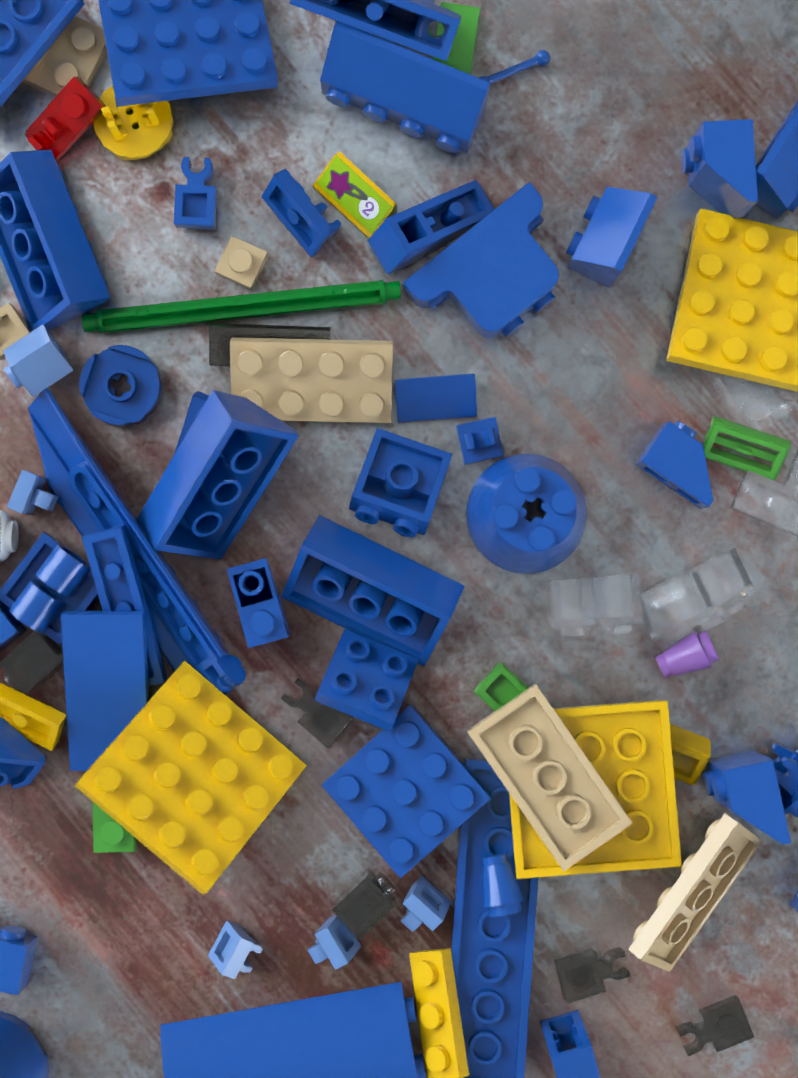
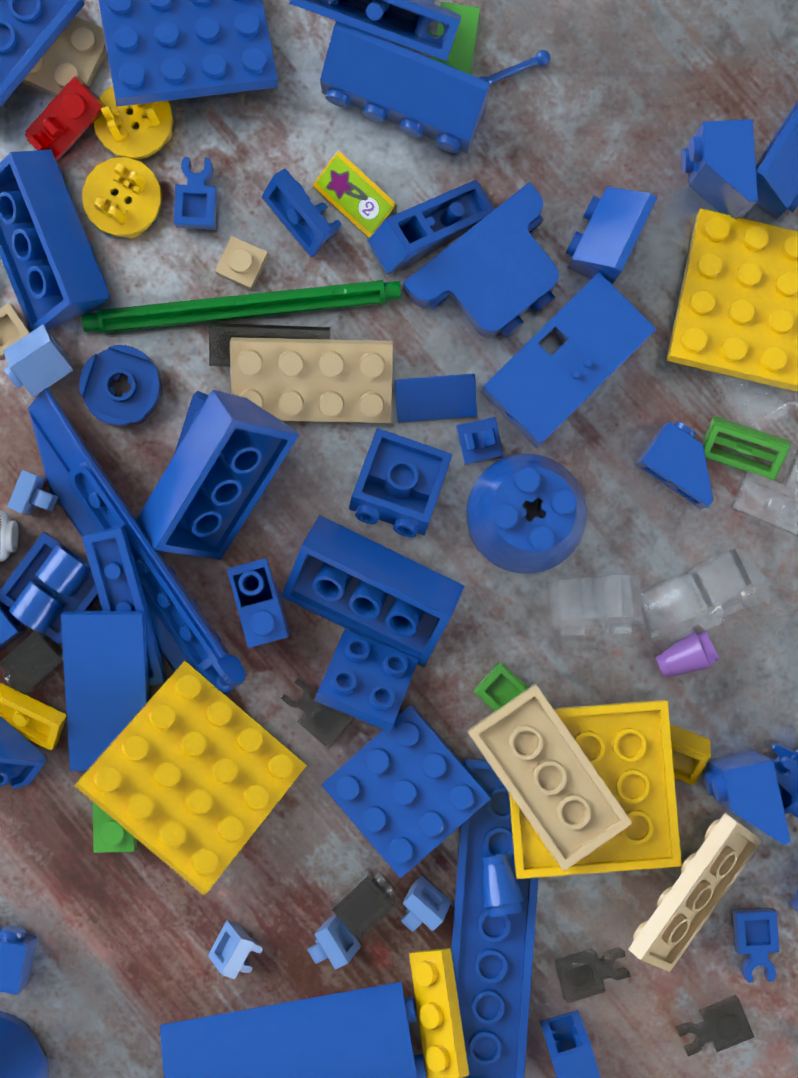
none -> yellow plate [82,157,163,239]
none -> blue brick [480,272,657,448]
none -> blue plate [732,908,779,983]

